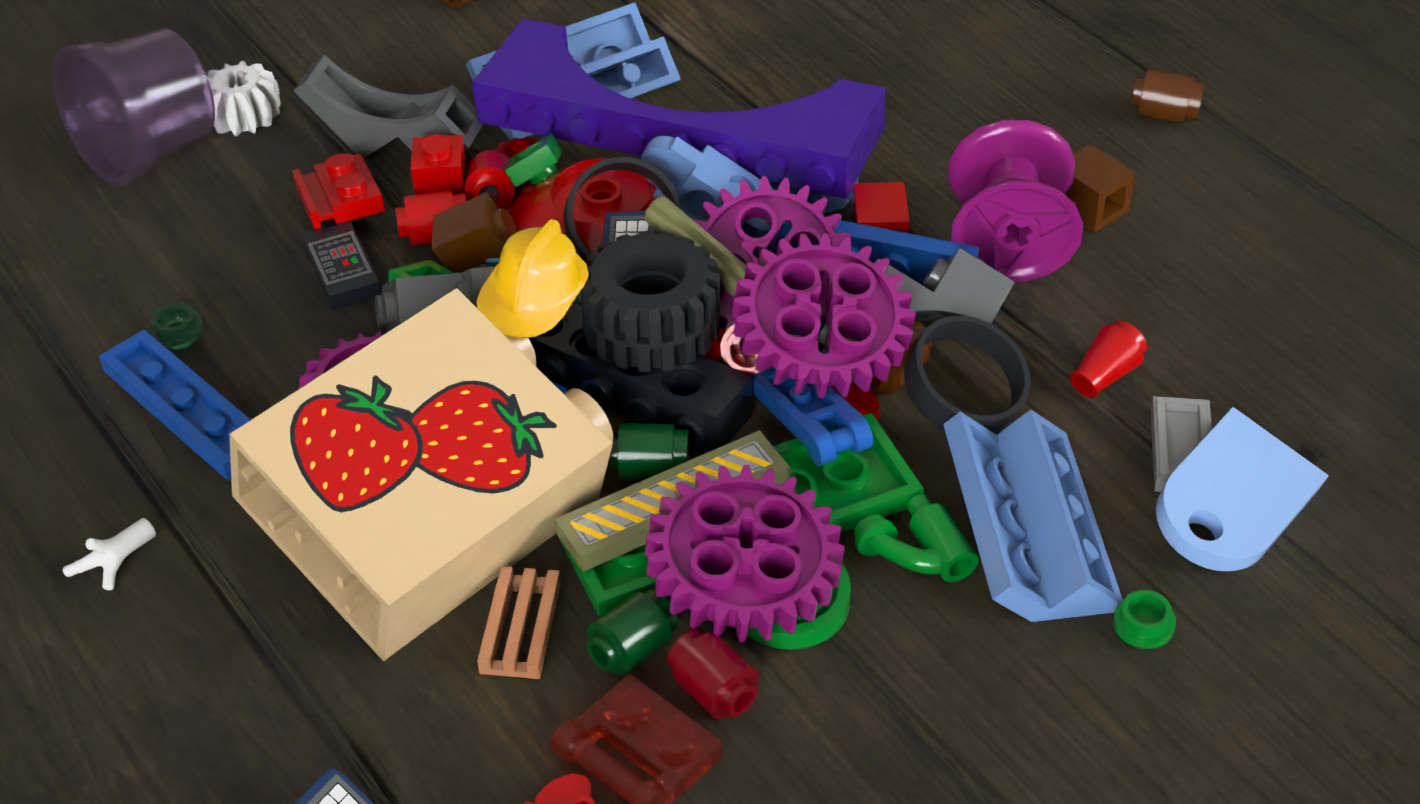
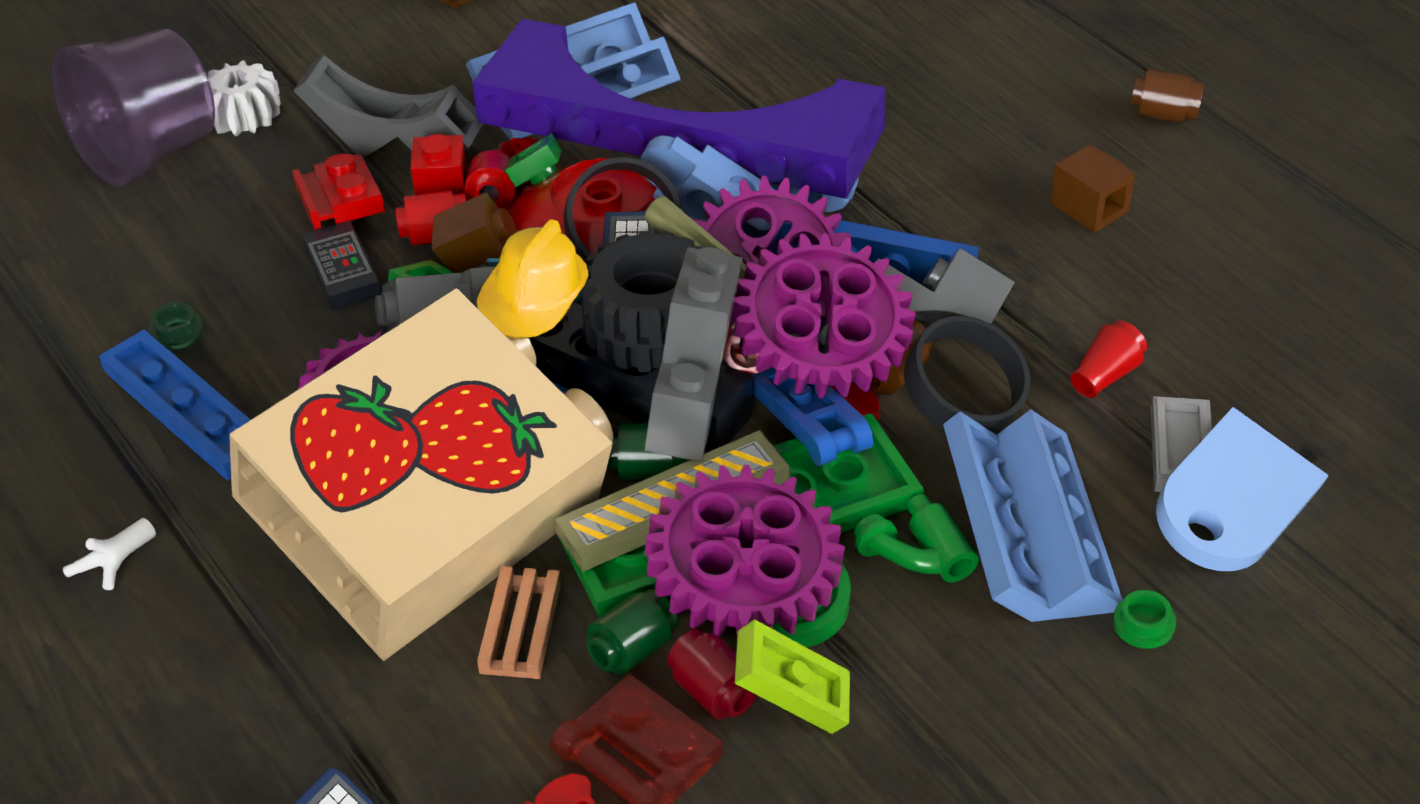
red brick [852,182,910,233] -> none
magenta piece [948,120,1084,282] -> none
none -> dark grey arch [644,247,743,462]
none -> lime plate [735,620,850,734]

